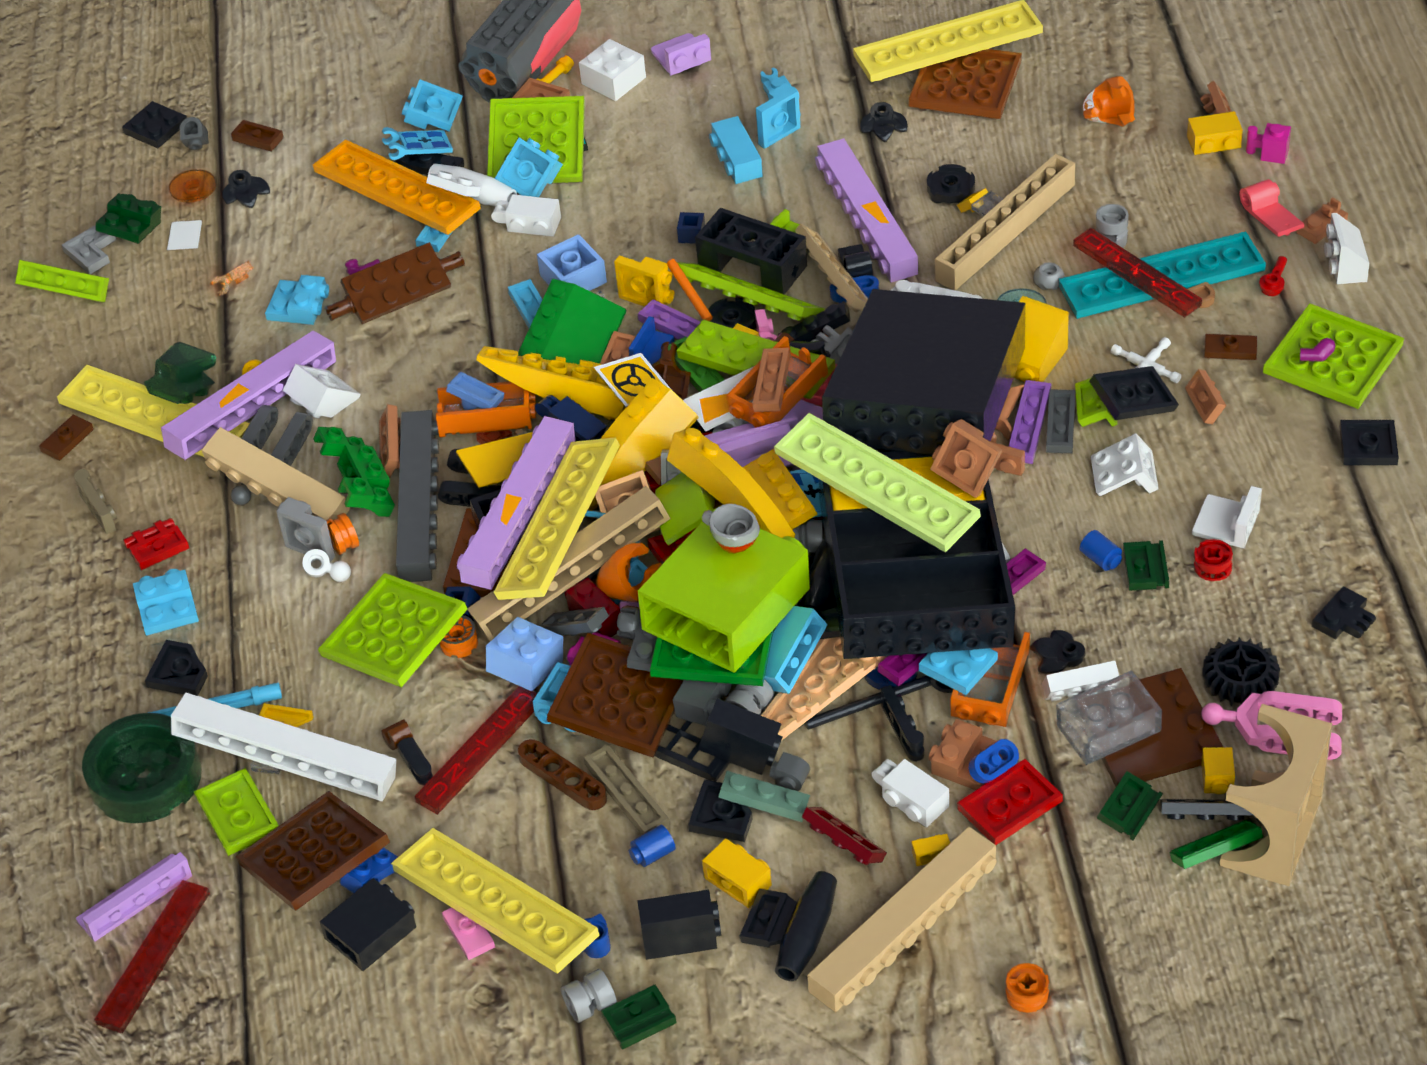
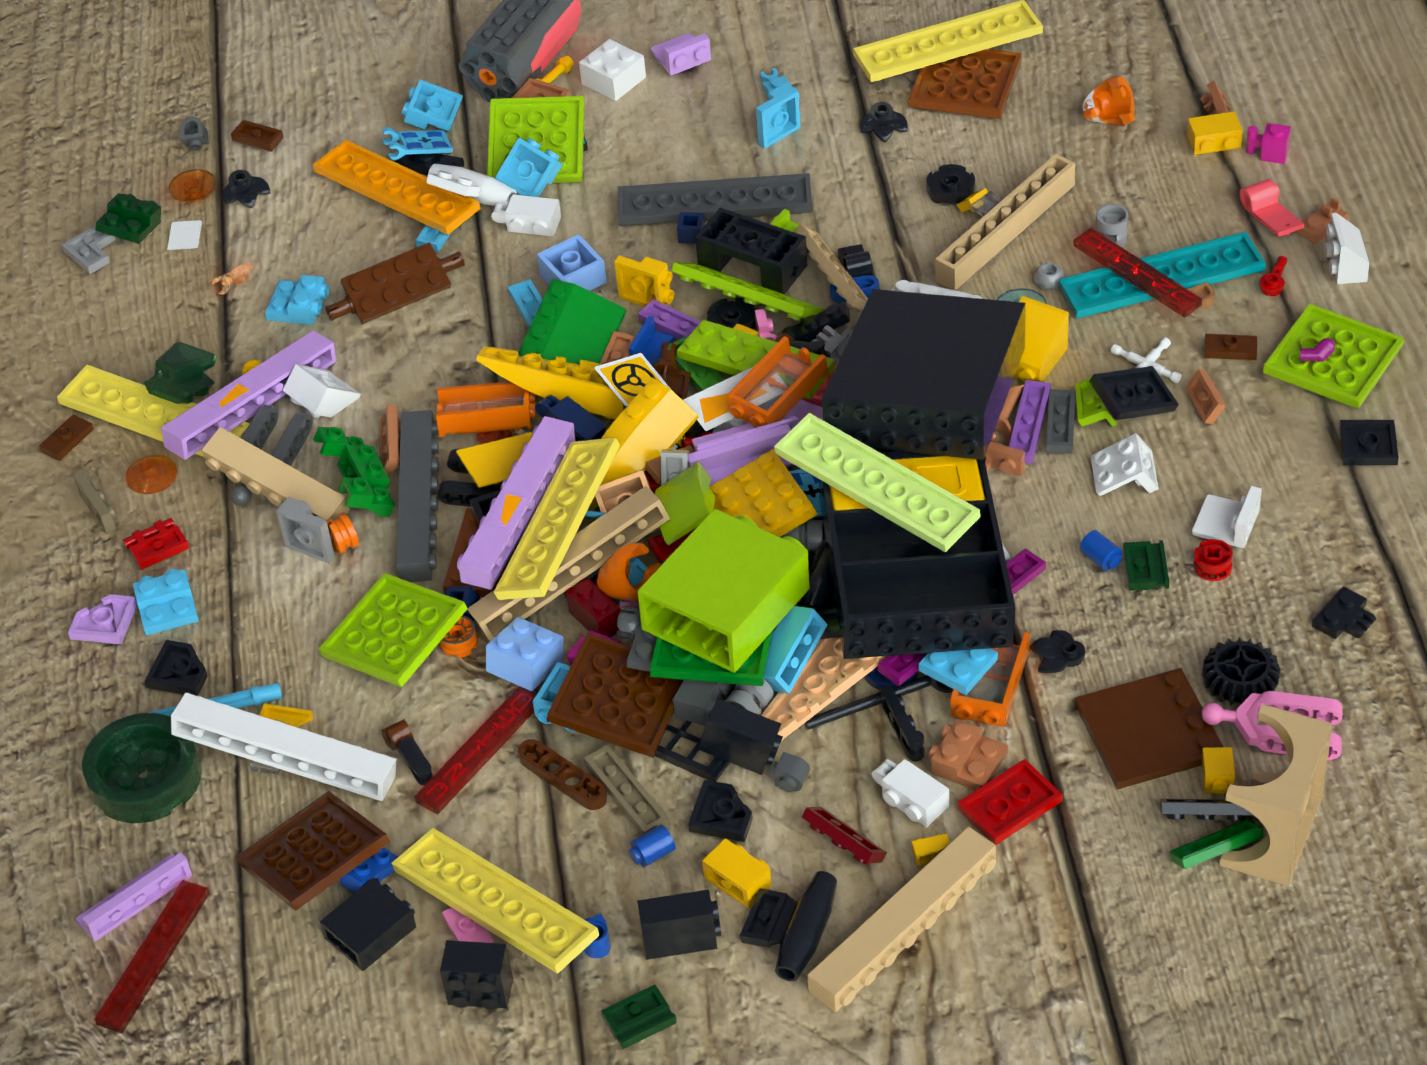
lime plate [15,260,109,302] -> none
black plate [122,101,187,148] -> none
lime tile [194,768,279,856] -> none
white plate [302,549,351,582] -> none
magenta arm [345,258,380,275] -> none
medium blue tile [446,371,504,410] -> none
dark grey plate [539,607,609,636] -> none
light grey wheel [561,969,617,1023] -> none
orange bar [667,259,713,321] -> none
yellow wedge [667,428,795,538] -> none
light grey piece [702,504,760,554] -> none
medium azure brick [709,116,763,184] -> none
sand green plate [718,771,810,822] -> none
nougat plate [752,348,791,412] -> none
lavender brick [815,138,918,283] -> none
nougat plate [930,419,1003,498] -> none
blue plate [969,739,1019,784] -> none
orange wheel [1006,963,1049,1013] -> none
white piece [1041,661,1120,701] -> none
clear brick [1056,670,1162,765] -> none
dark green plate [1097,771,1163,841] -> none
none -> lavender plate [68,594,138,644]
none -> clear orange dish [125,455,177,494]
none -> black brick [440,940,513,1010]
none -> dark grey plate [618,173,812,226]

